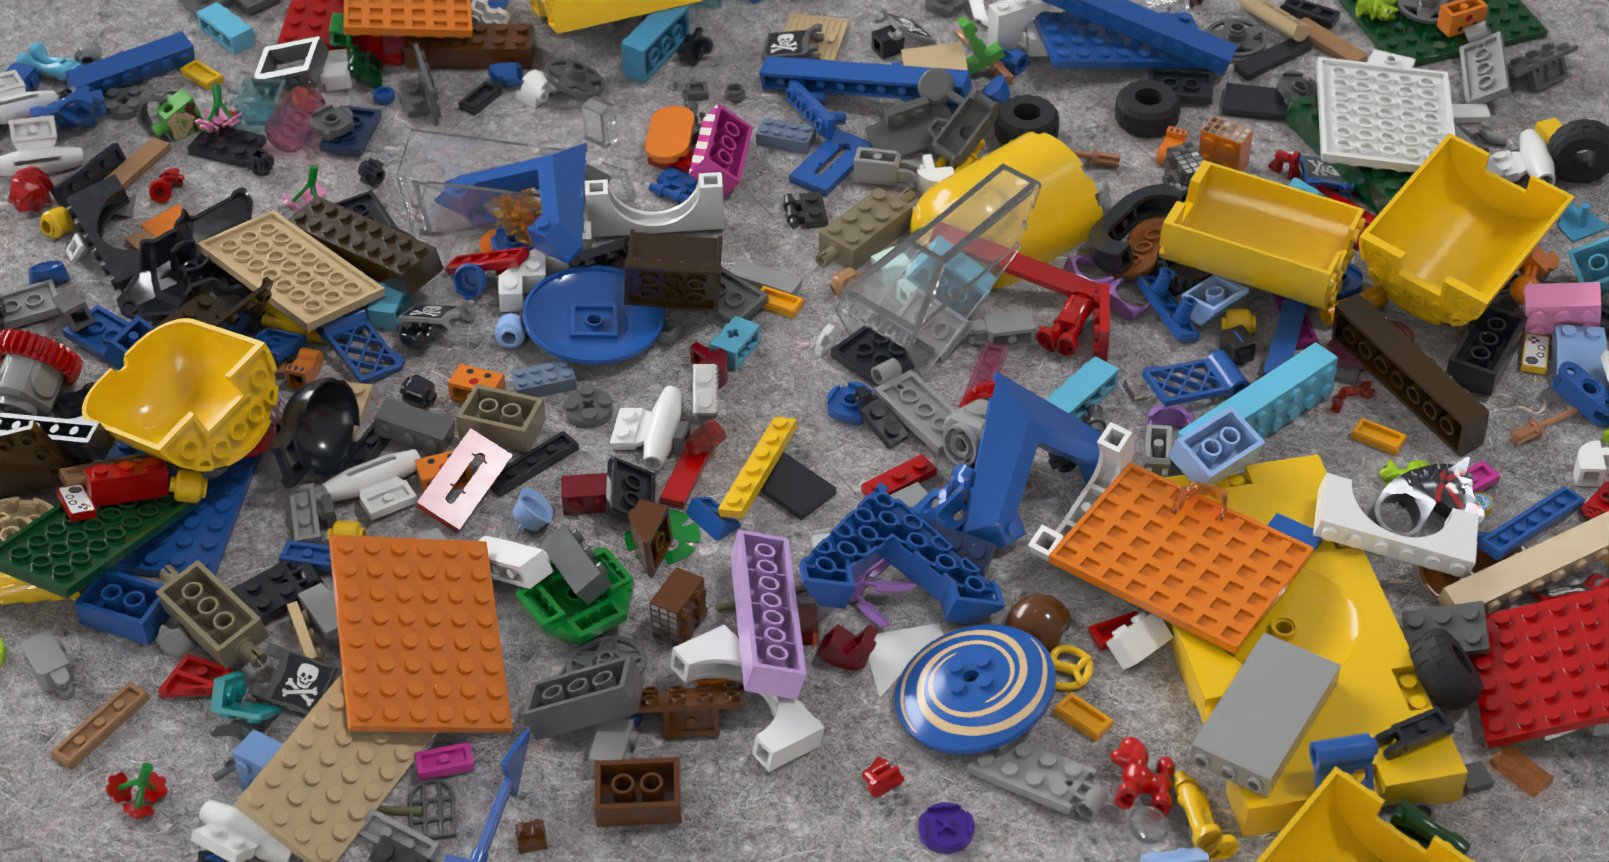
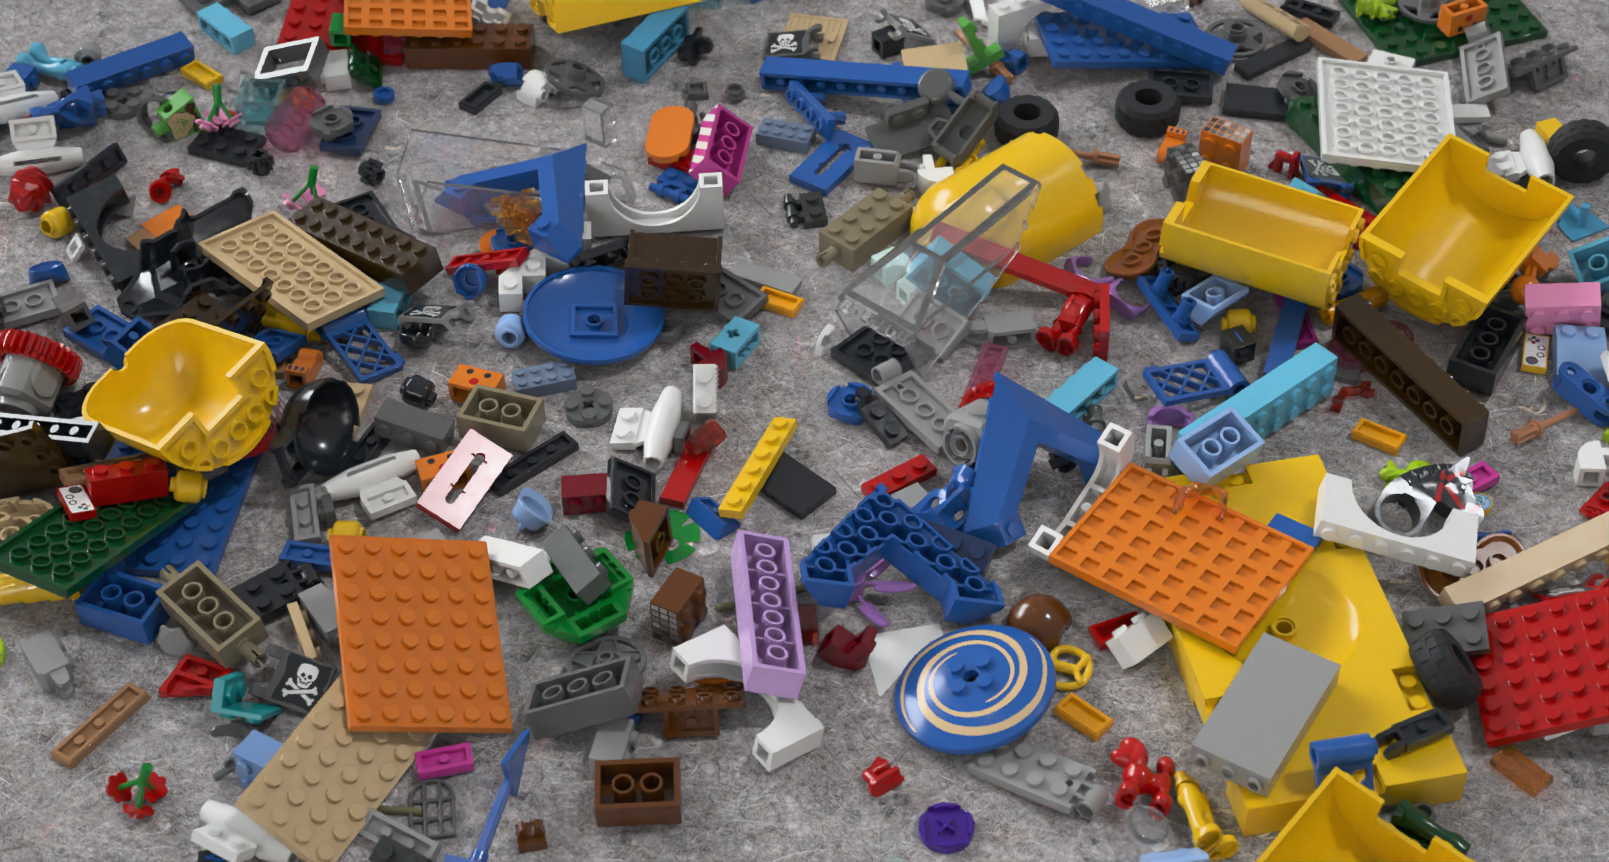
medium nougat tile [103,137,171,189] -> none
dark grey bracket [400,43,441,126] -> none
medium nougat head [830,267,866,302] -> none
black arch [1089,183,1189,275] -> none
dark grey tile [1464,760,1494,794] -> none
blue tile [1477,486,1585,561] -> none

